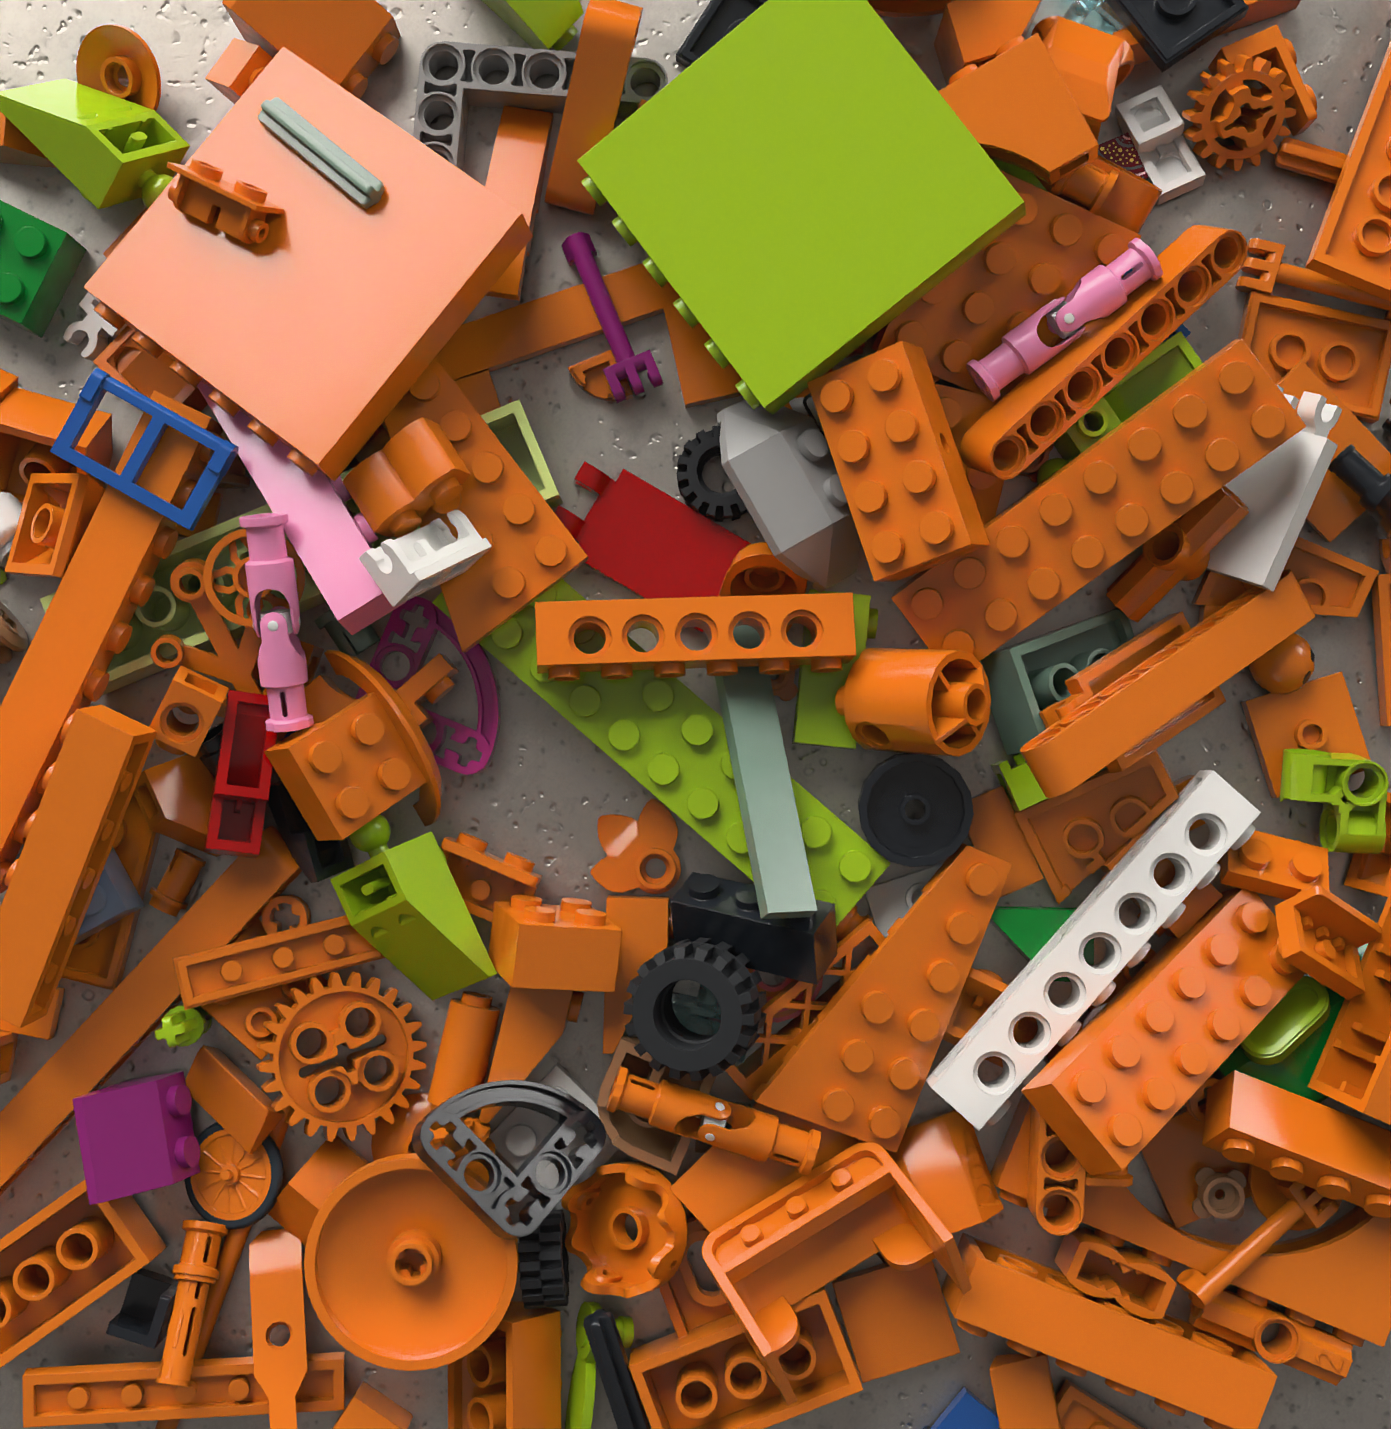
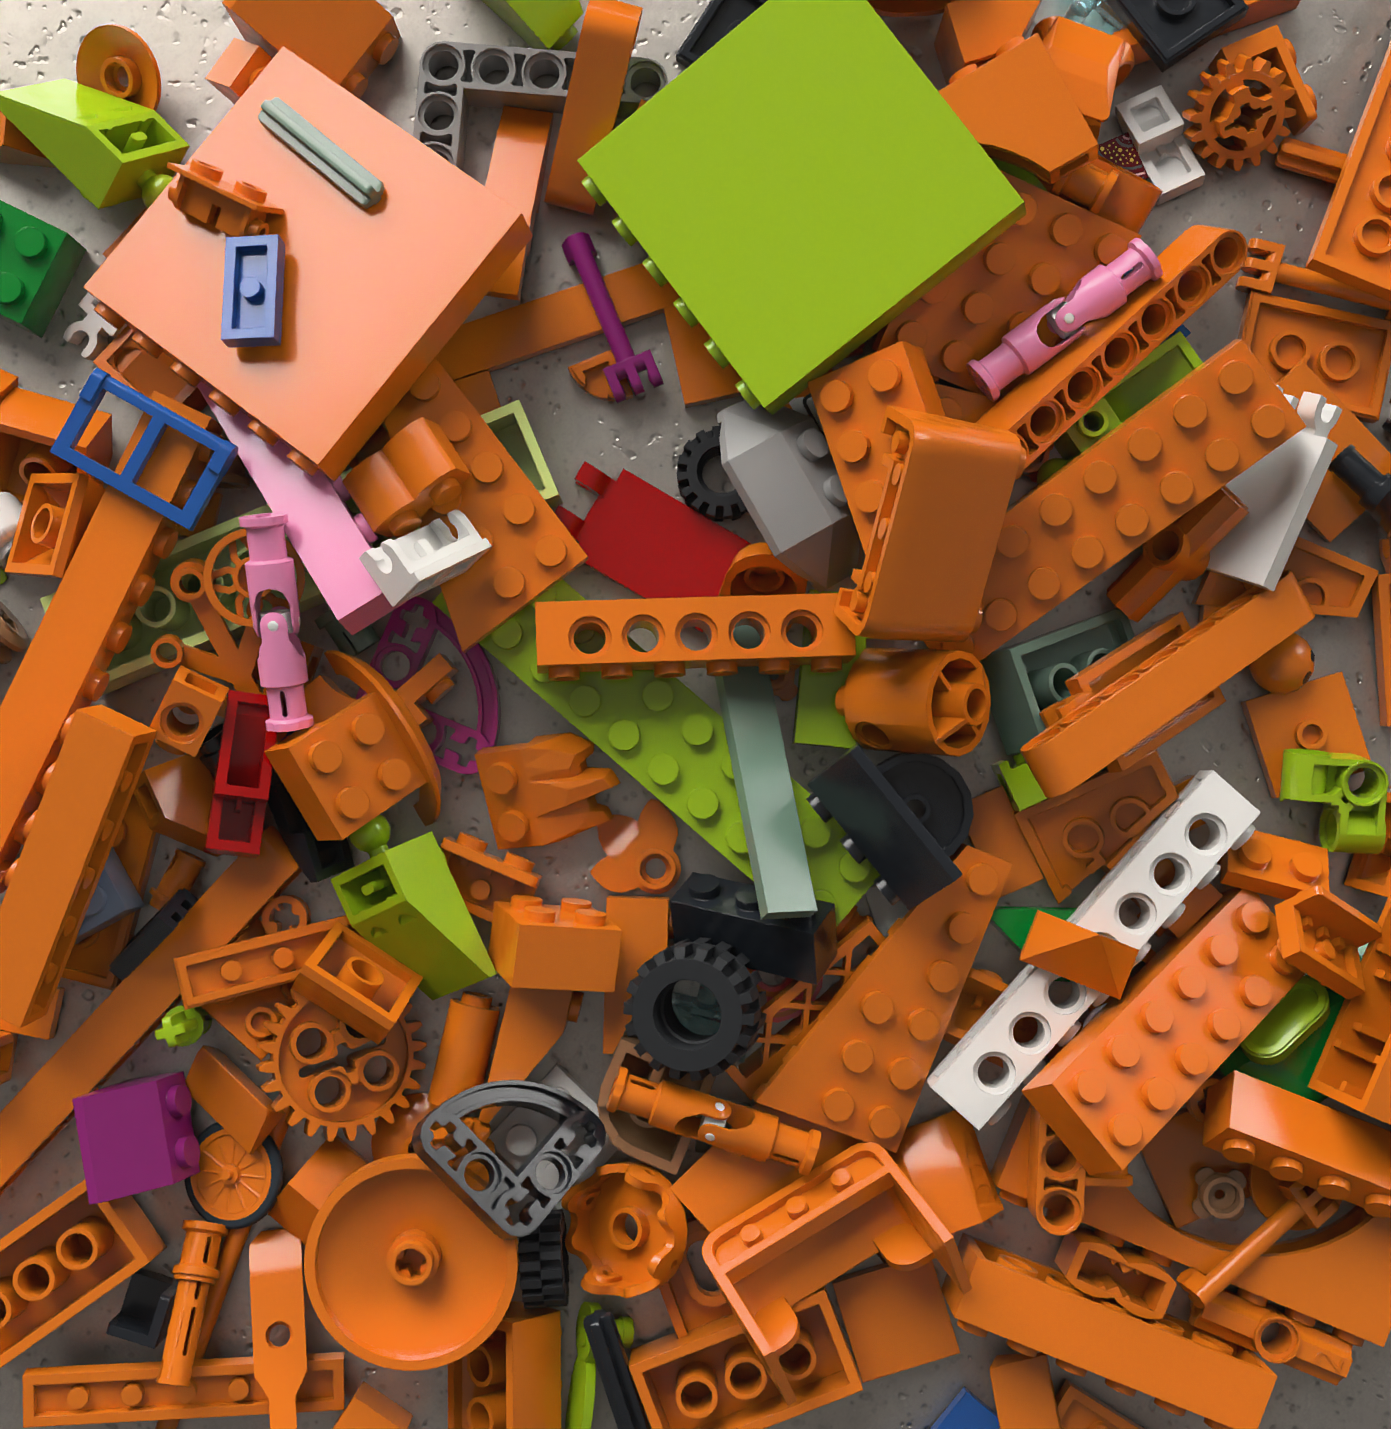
none -> black tile [109,888,198,981]
none -> plate [221,234,286,348]
none -> orange slope [291,921,423,1045]
none -> orange plate [474,732,621,850]
none -> black slope [806,744,963,910]
none -> orange windscreen [834,405,1026,642]
none -> orange slope [1019,910,1139,1000]

